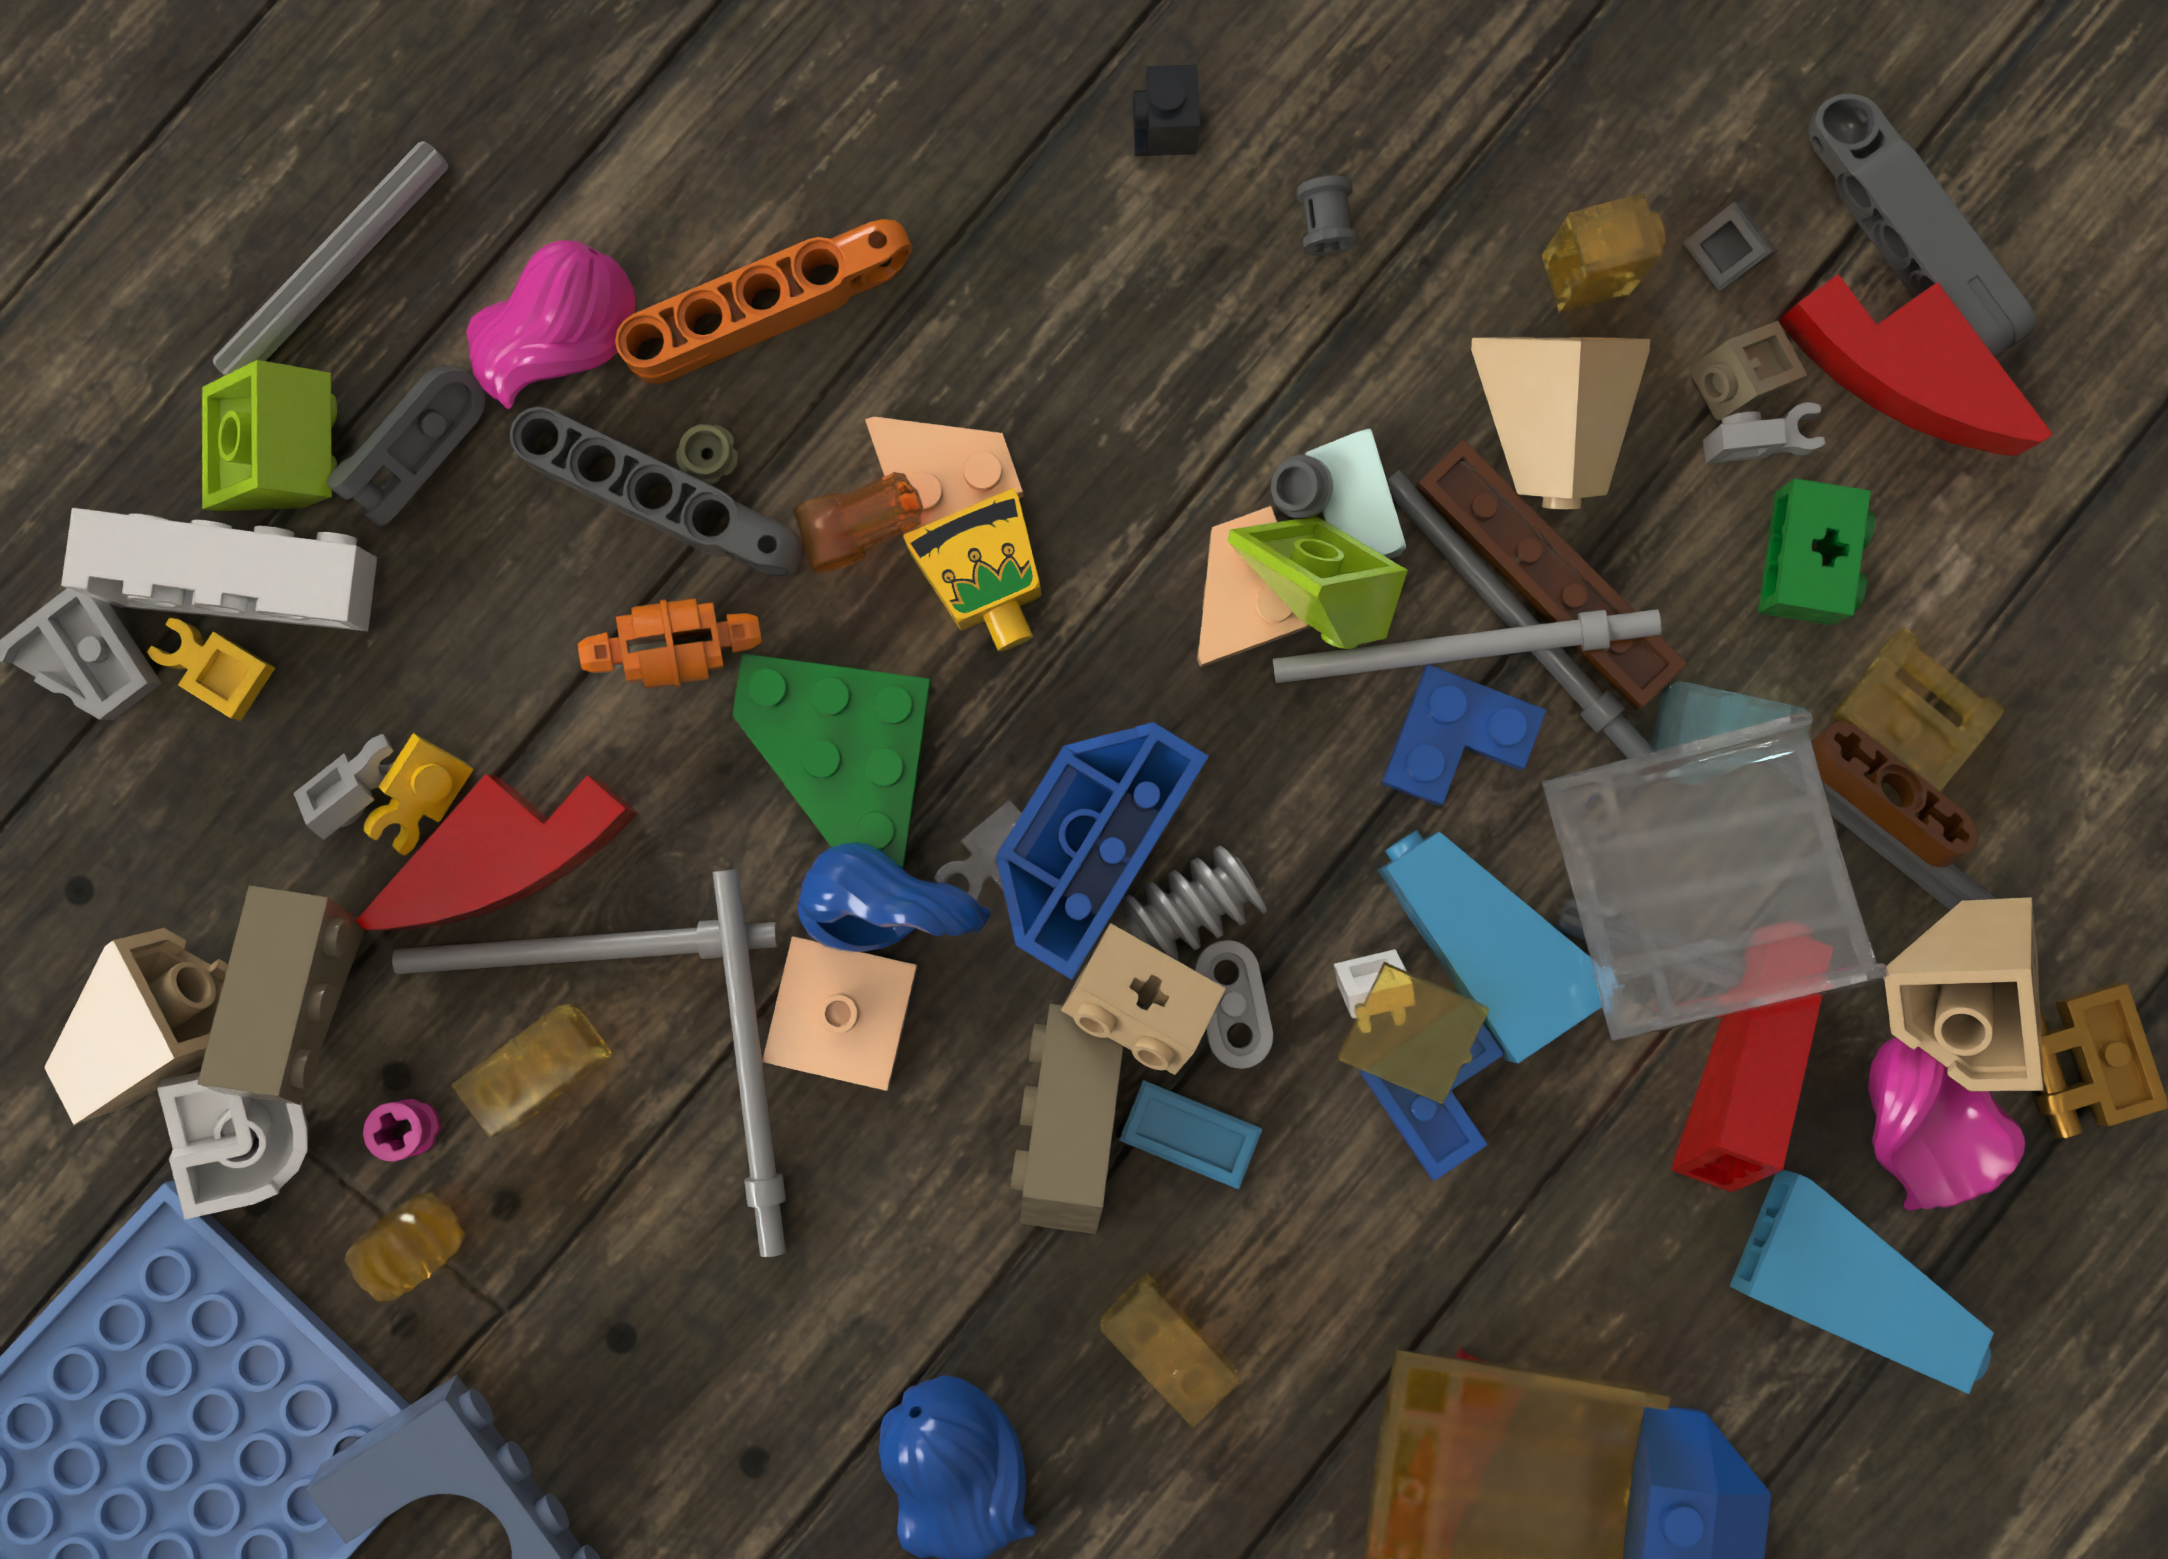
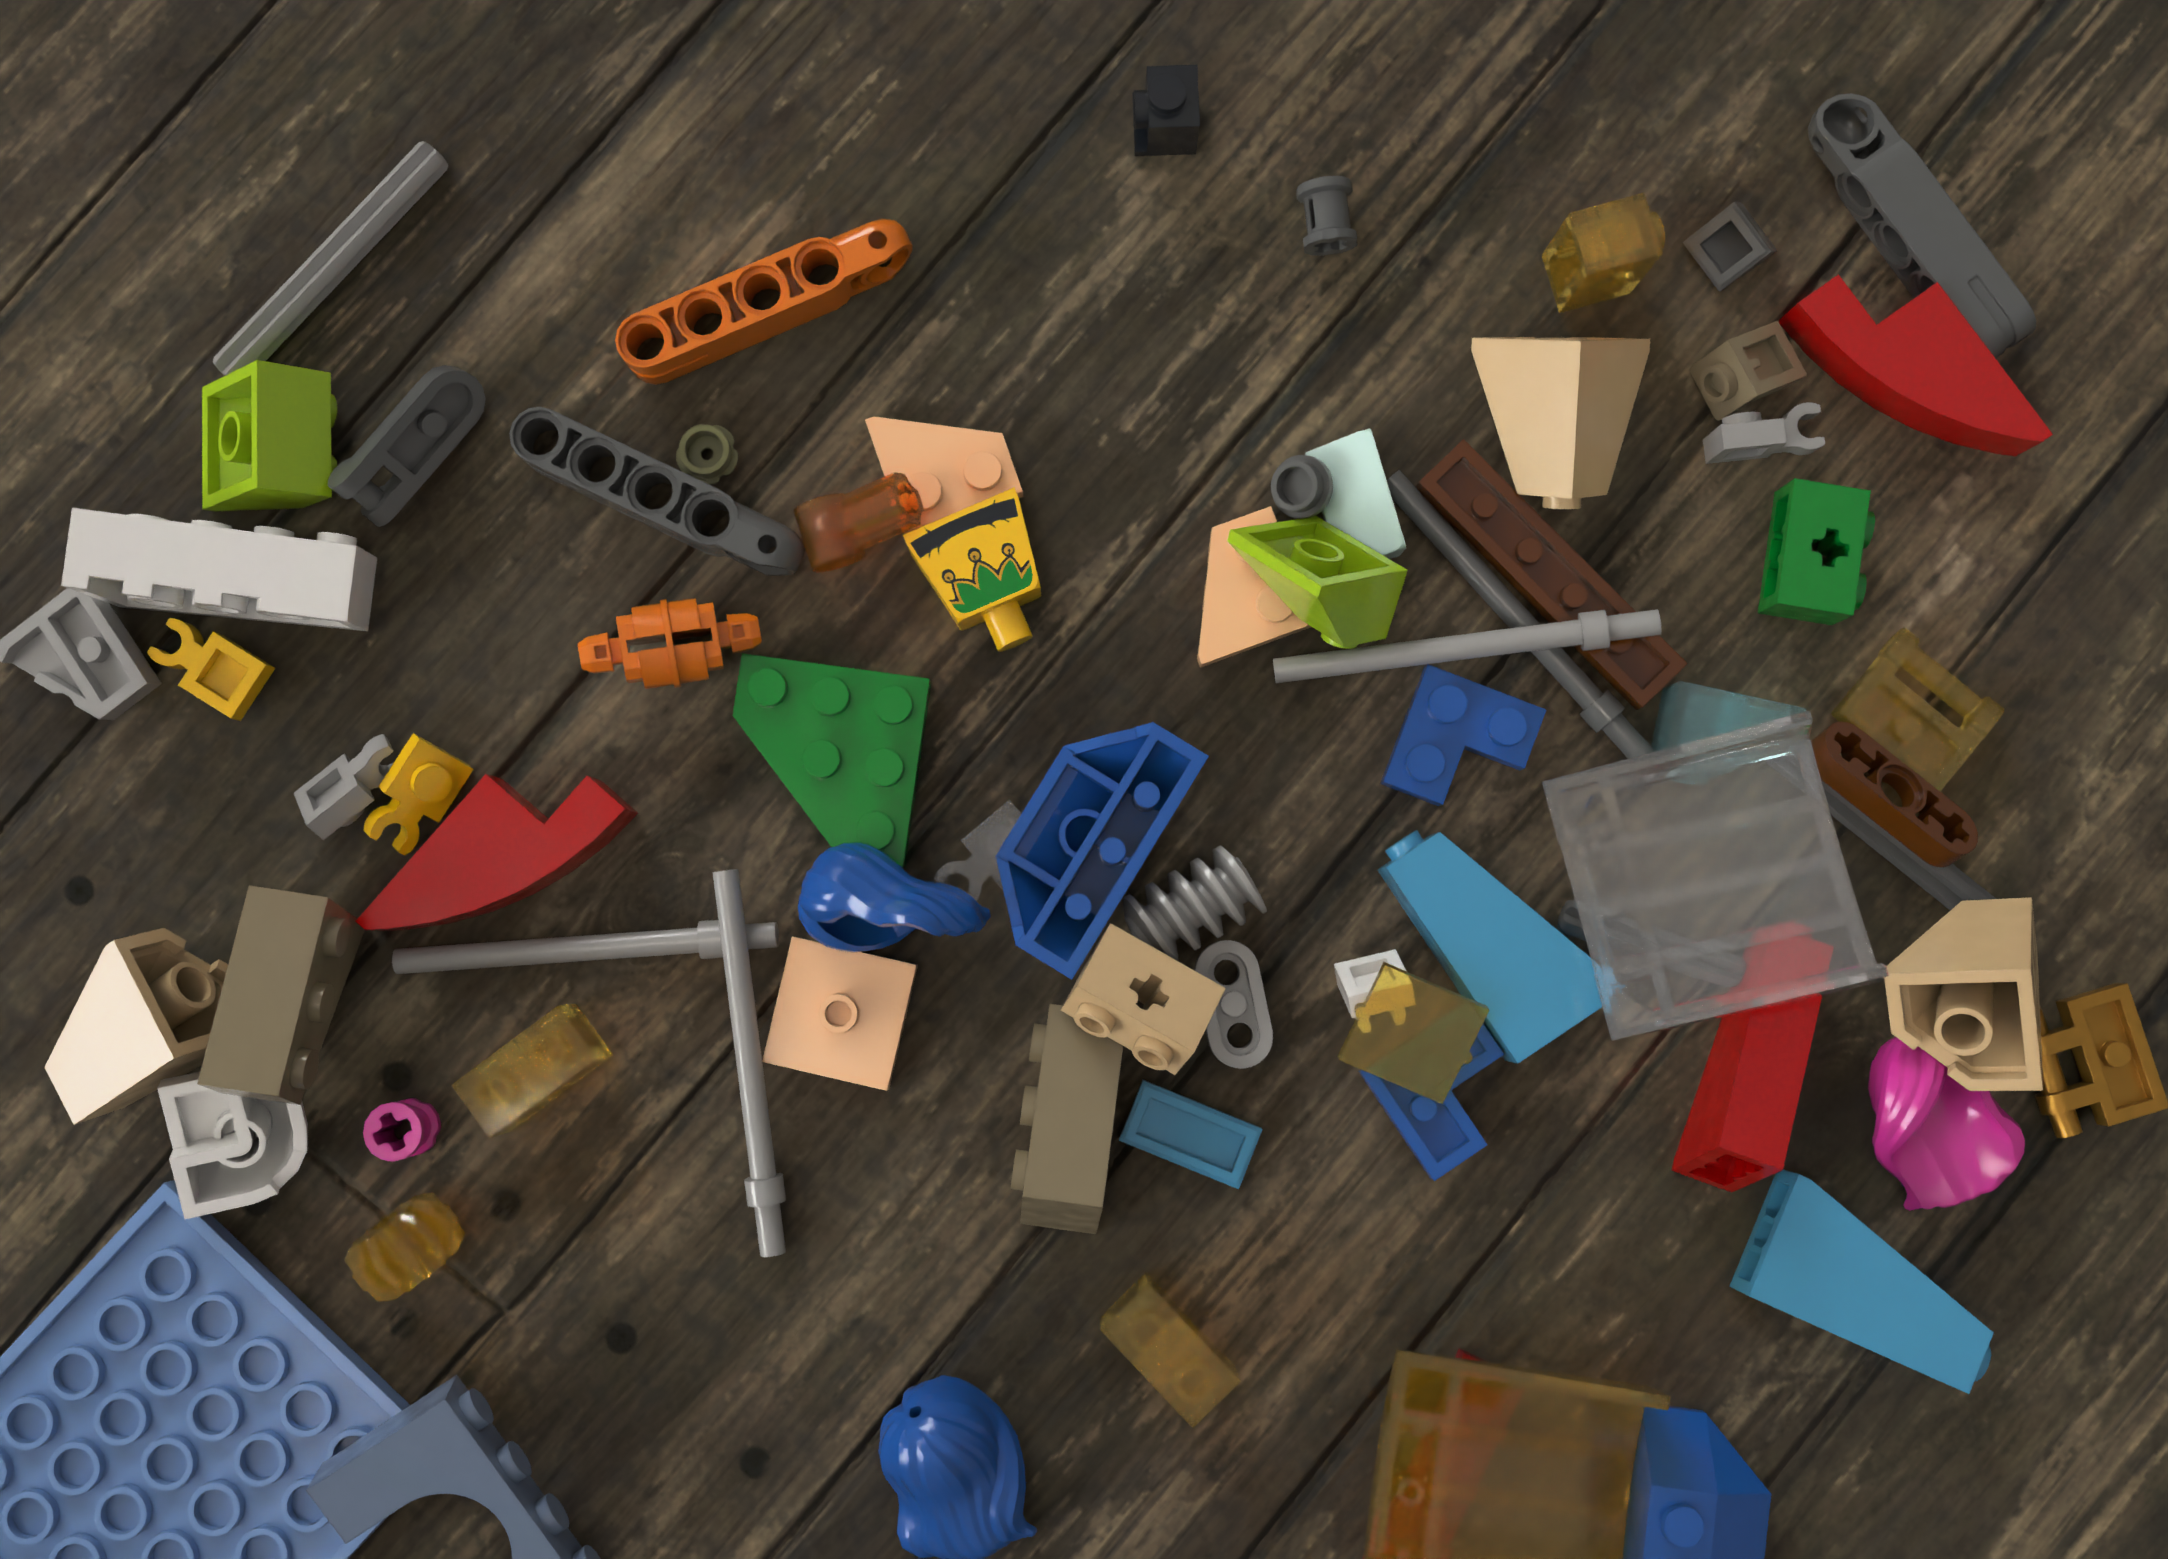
dark pink piece [466,240,636,409] -> none

